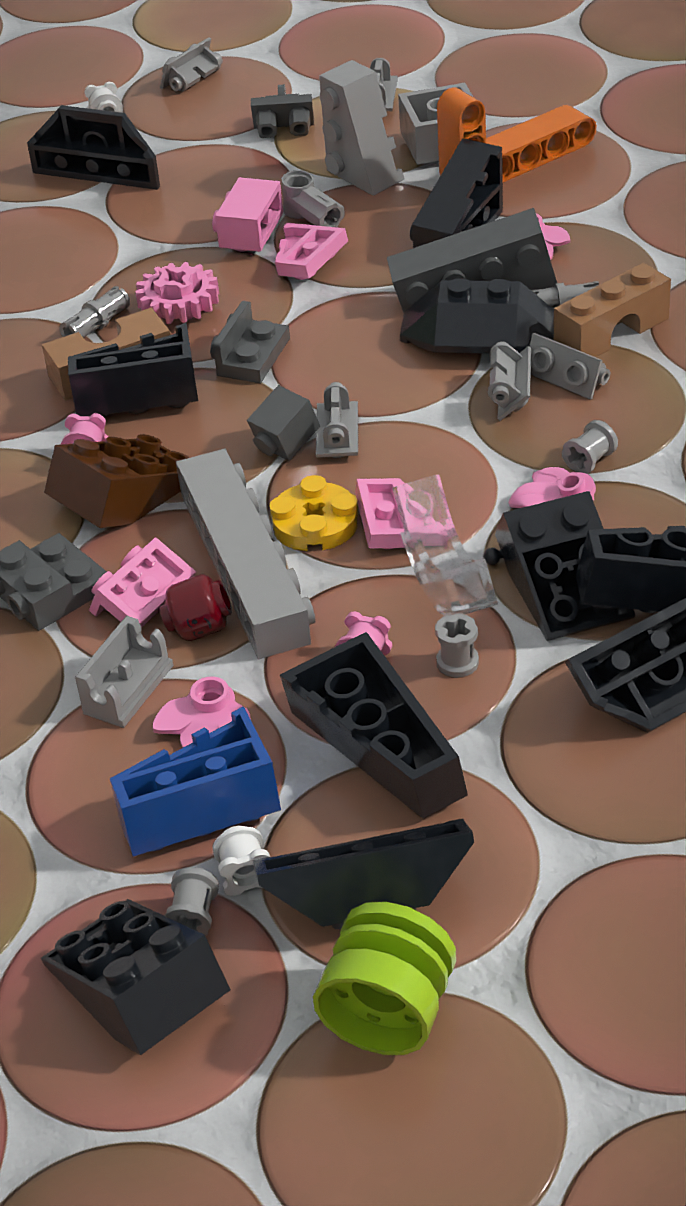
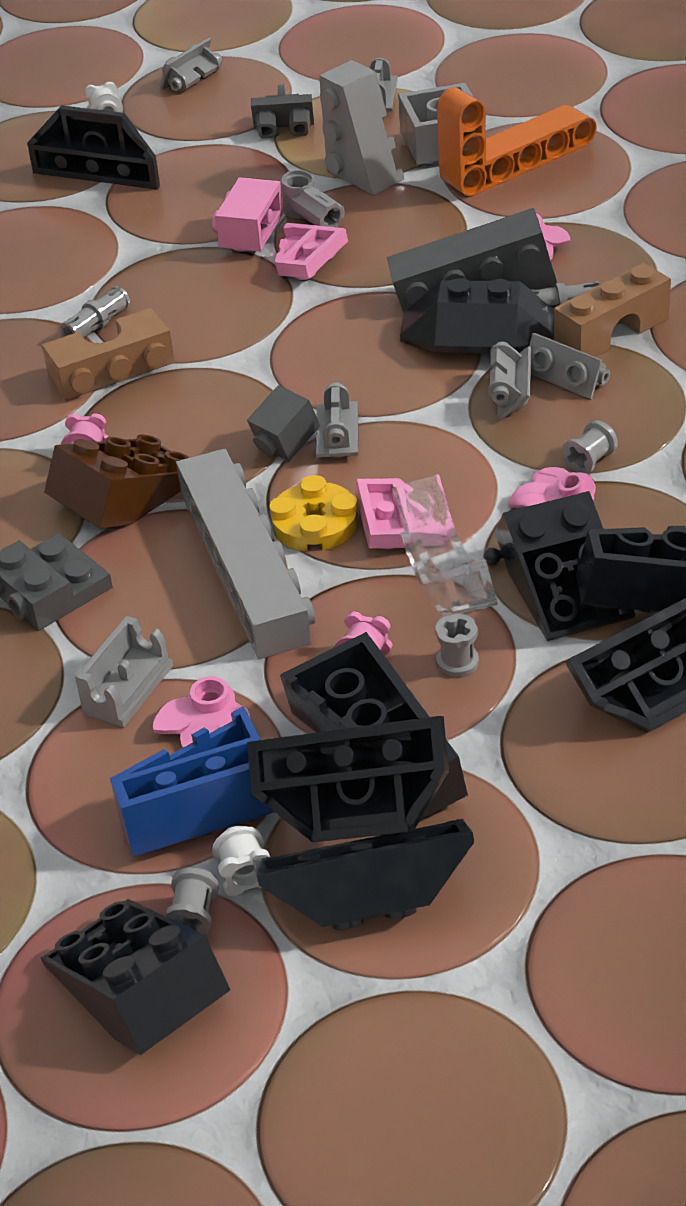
black wedge [68,323,198,418] -> none
bright pink bracket [89,537,196,628] -> none
bright pink gear [135,262,219,324] -> none
dark red head [160,574,232,641] -> none
dark grey bracket [210,301,290,383] -> none
lime wheel [313,902,456,1055] -> none
black wedge [410,138,503,248] -> none
none -> black wedge [247,716,449,842]

